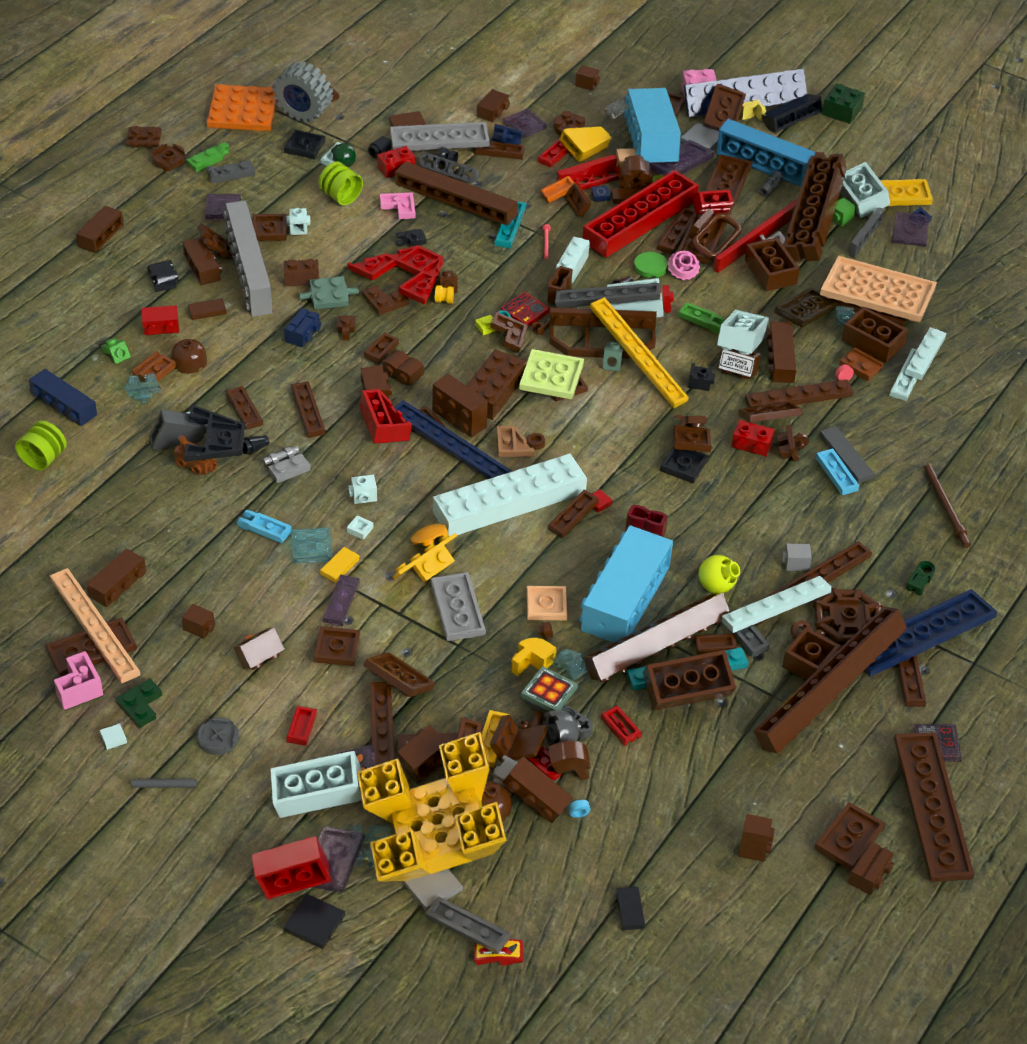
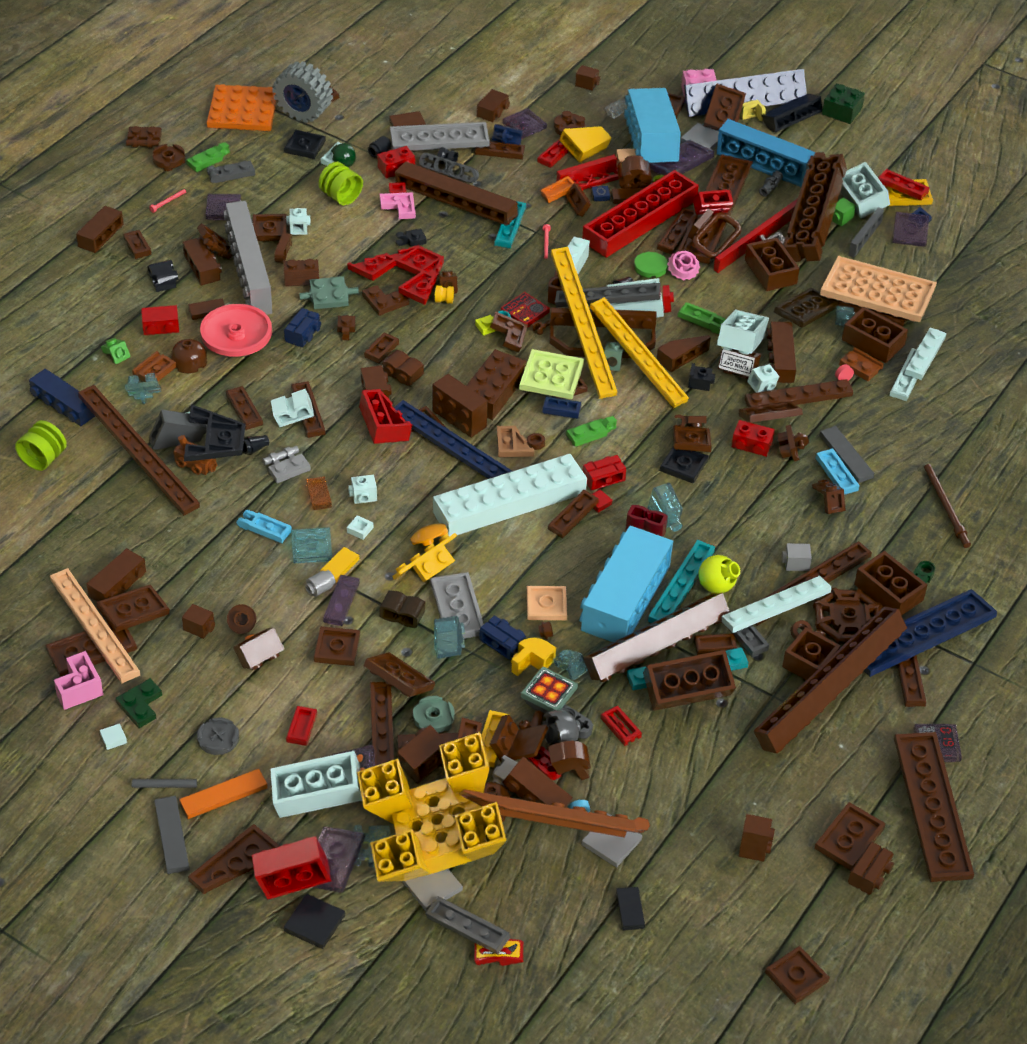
none -> reddish brown plate [78,385,200,516]
none -> reddish brown tile [97,584,170,632]
none -> reddish brown plate [123,230,152,259]
none -> coral piece [149,189,186,213]
none -> dark grey tile [155,796,190,874]
none -> orange tile [179,769,268,819]
none -> reddish brown wing [188,824,280,894]
none -> coral dish [200,304,272,357]
none -> reddish brown plate [227,604,256,634]
none -> light aqua brick [271,389,314,427]
none -> reddish brown piece [274,233,292,263]
none -> light grey brick [305,570,336,597]
none -> clear orange tile [306,476,332,510]
none -> dark brown brick [379,590,426,628]
none -> red plate [389,182,406,193]
none -> sand green plate [413,696,454,733]
none -> clear light blue brick [434,615,465,659]
none -> dark orange hinge [459,789,650,838]
none -> dark blue brick [479,615,526,661]
none -> dark blue plate [542,396,581,419]
none -> yellow plate [551,247,617,399]
none -> bright green hinge [566,416,617,447]
none -> light grey tile [582,813,643,868]
none -> red brick [583,455,626,491]
none -> clear light blue torso [647,483,683,532]
none -> teal plate [648,540,715,623]
none -> reddish brown slope [657,335,711,373]
none -> light aqua brick [747,364,779,393]
none -> reddish brown tile [765,946,830,1004]
none -> reddish brown bracket [812,479,846,514]
none -> reddish brown brick [854,551,928,615]
none -> red plate [878,169,930,201]

